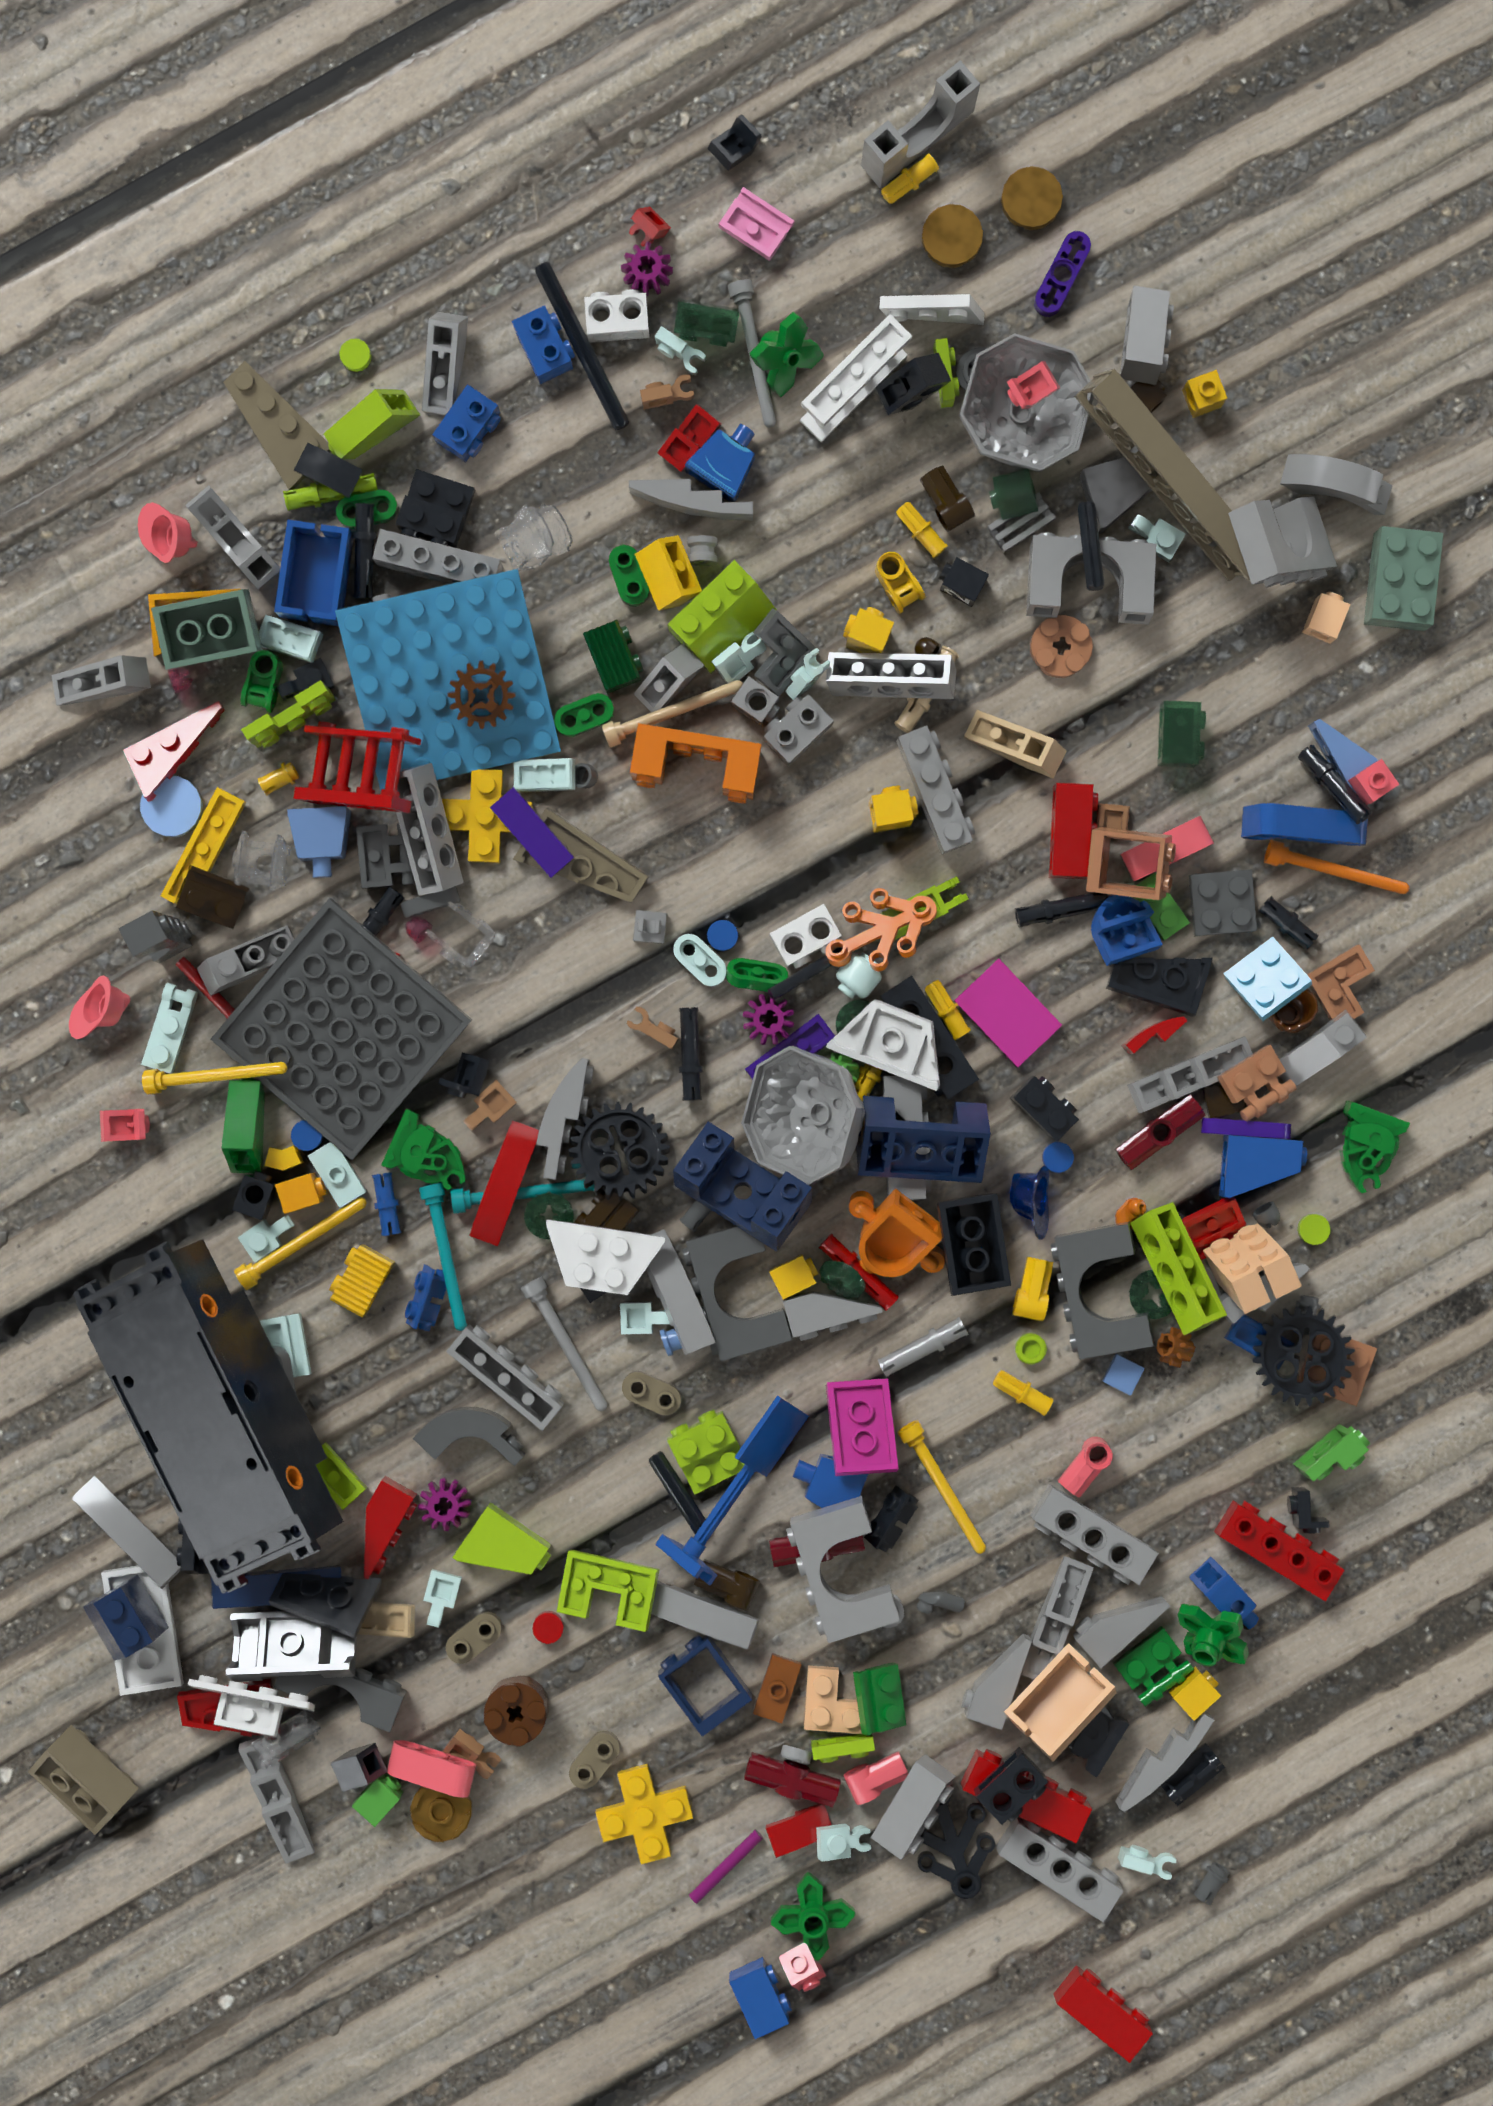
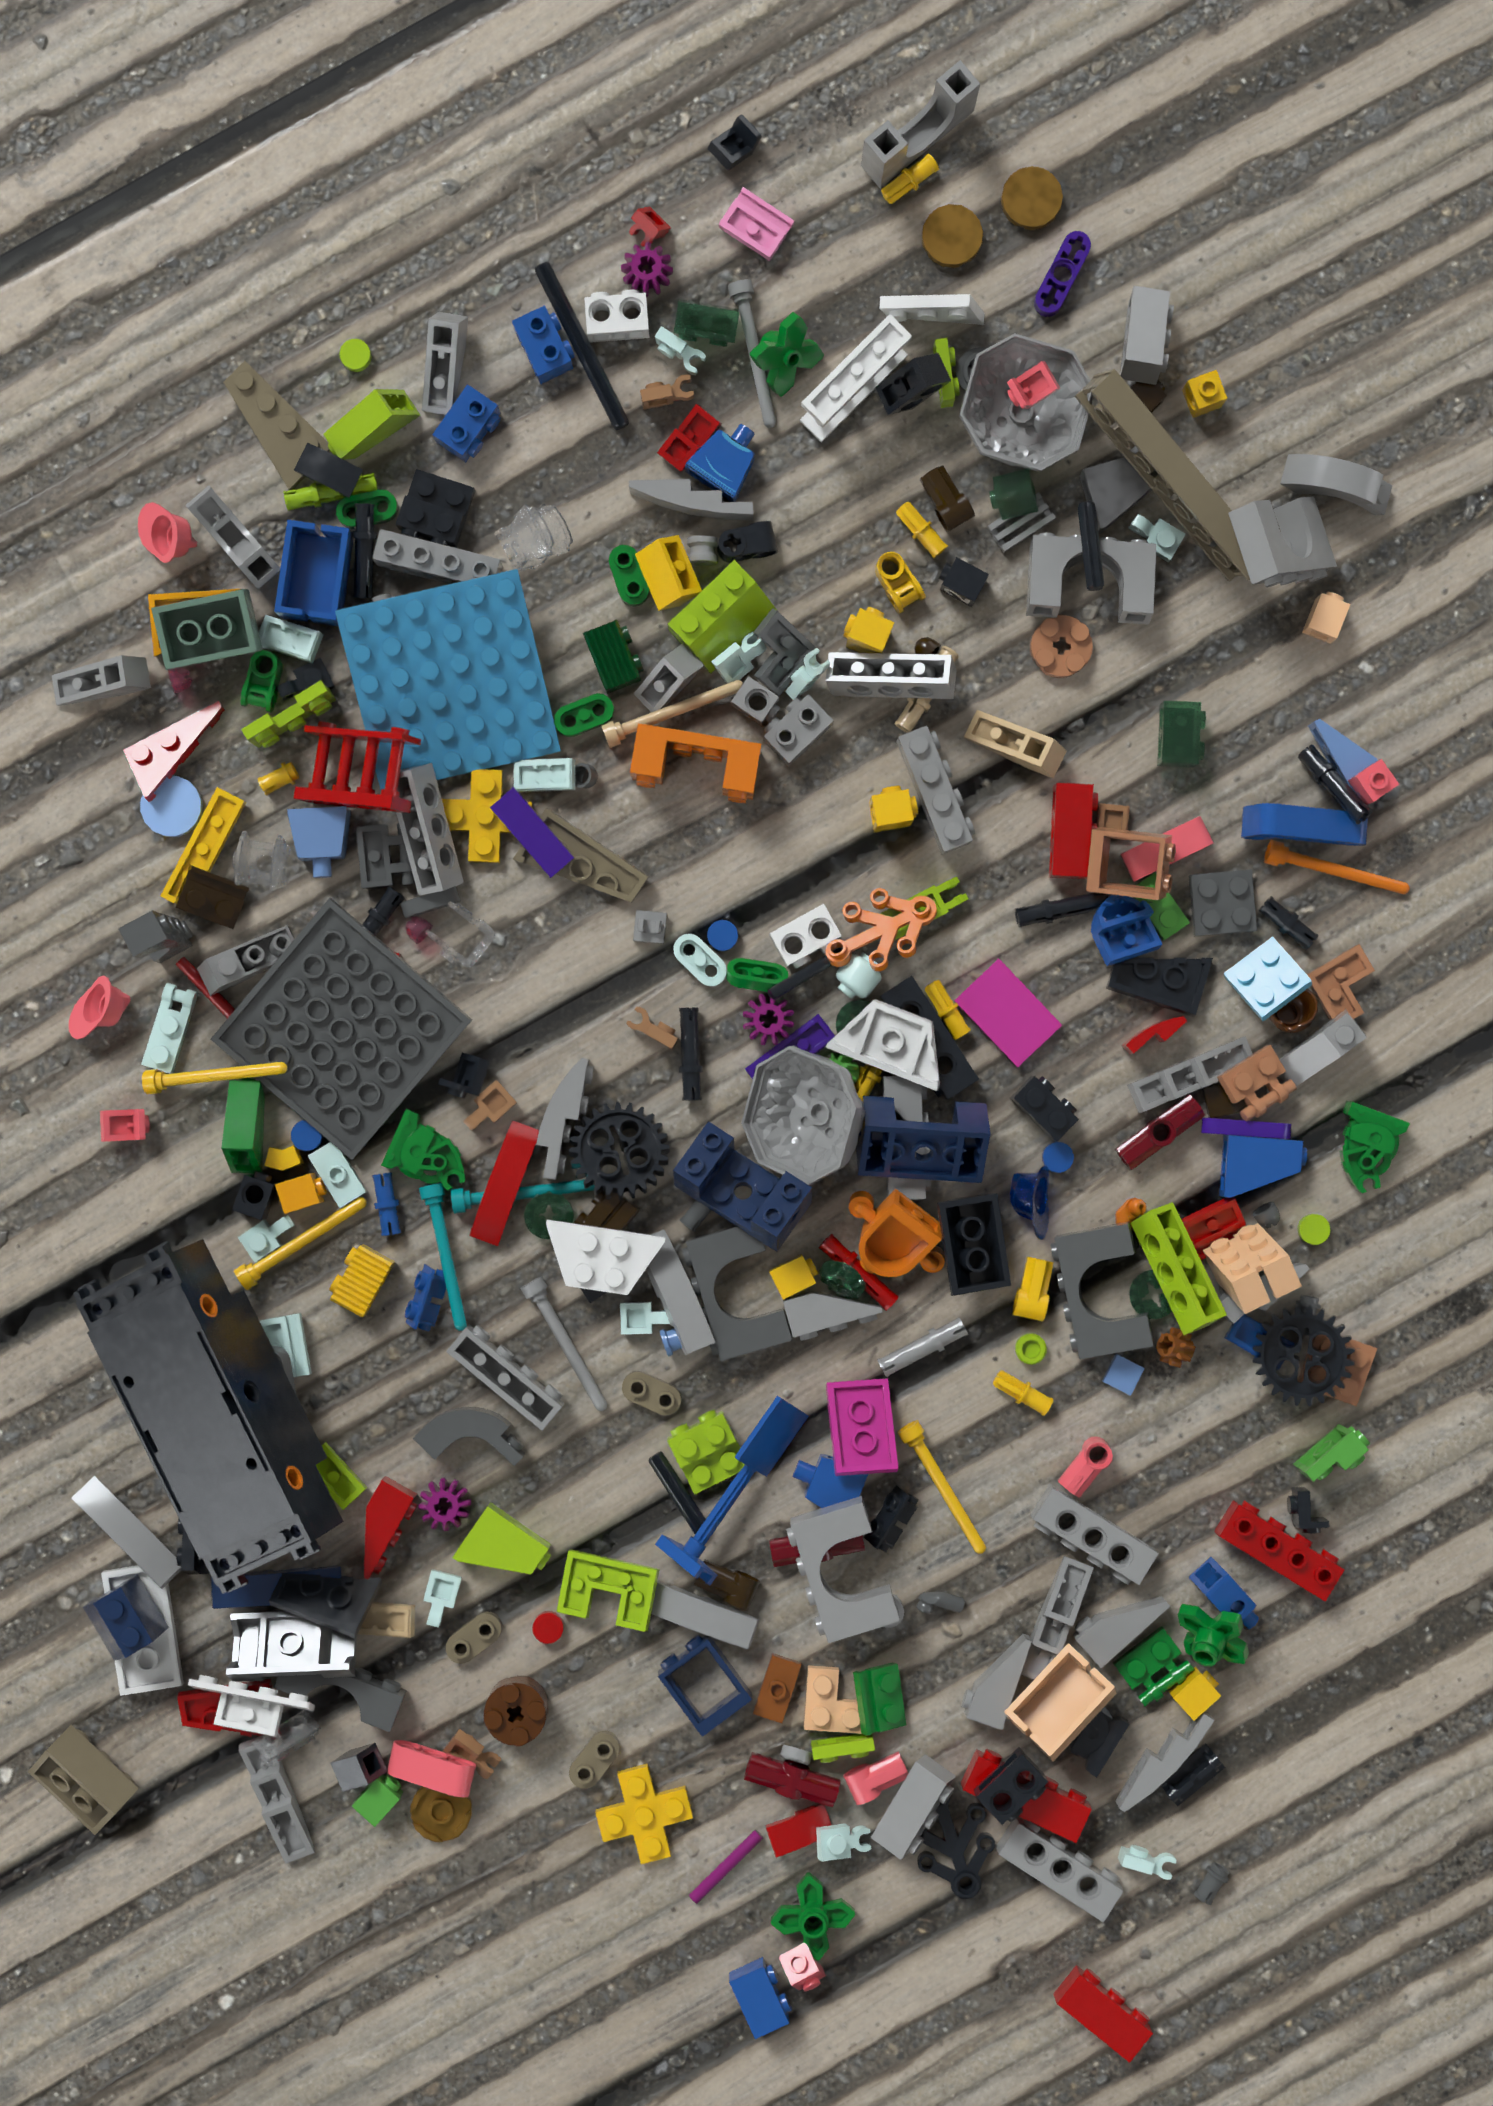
reddish brown gear [447,660,516,729] -> none
sand green brick [1364,526,1443,631] -> none
none -> black piece [717,521,778,563]

